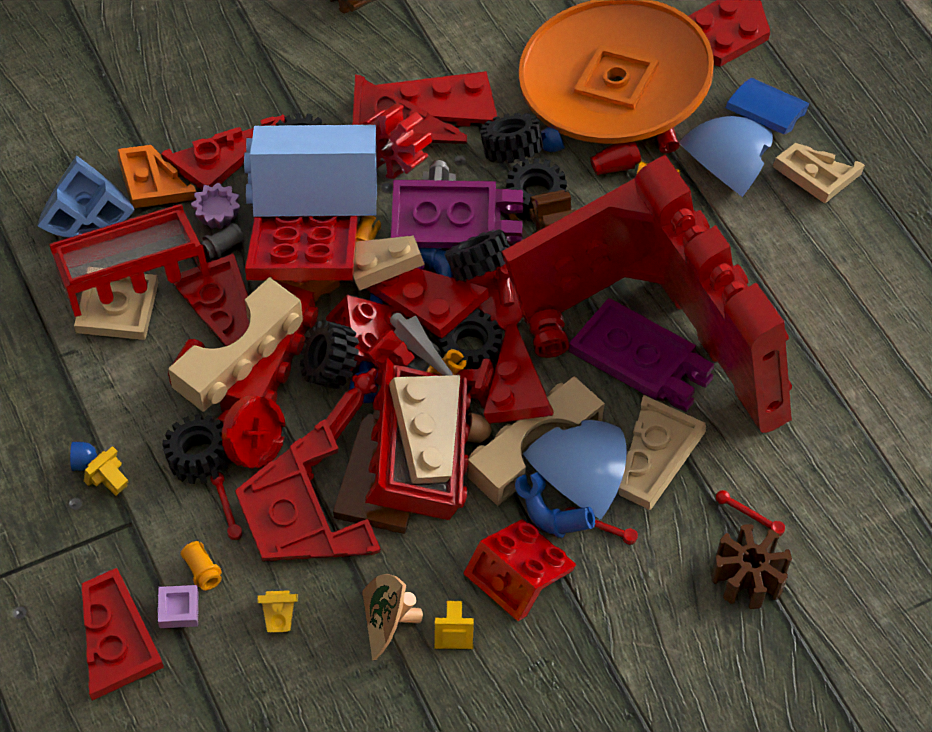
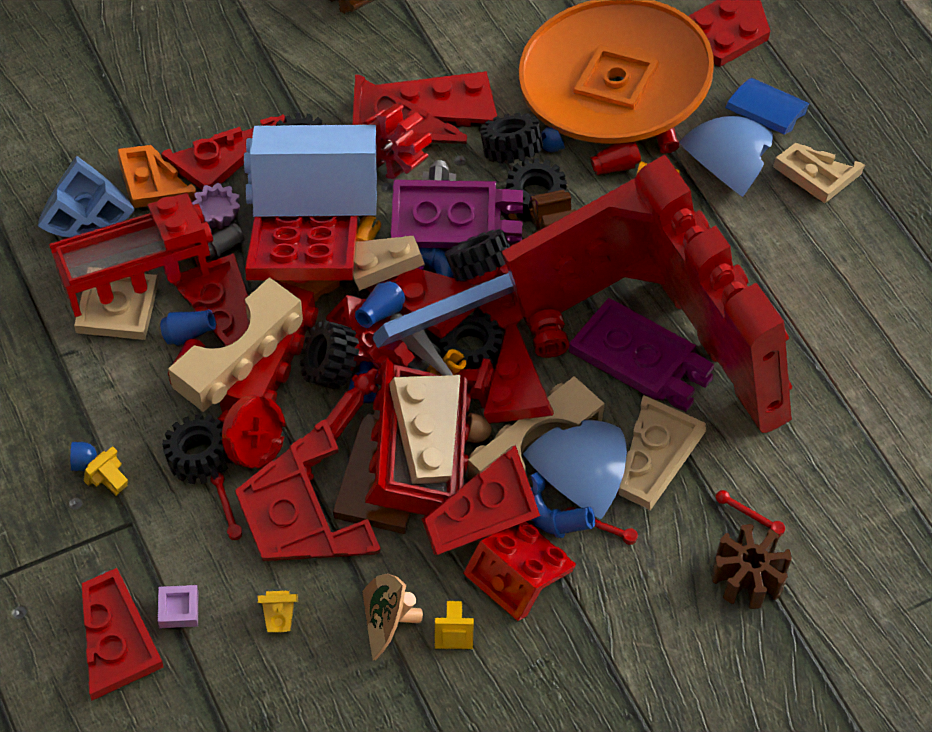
light orange pin [180,541,222,591] -> none
none -> red bracket [148,193,213,257]
none -> blue cone [160,310,216,346]
none -> blue cone [355,281,405,328]
none -> medium blue tile [372,273,515,348]
none -> red wing [422,445,540,555]

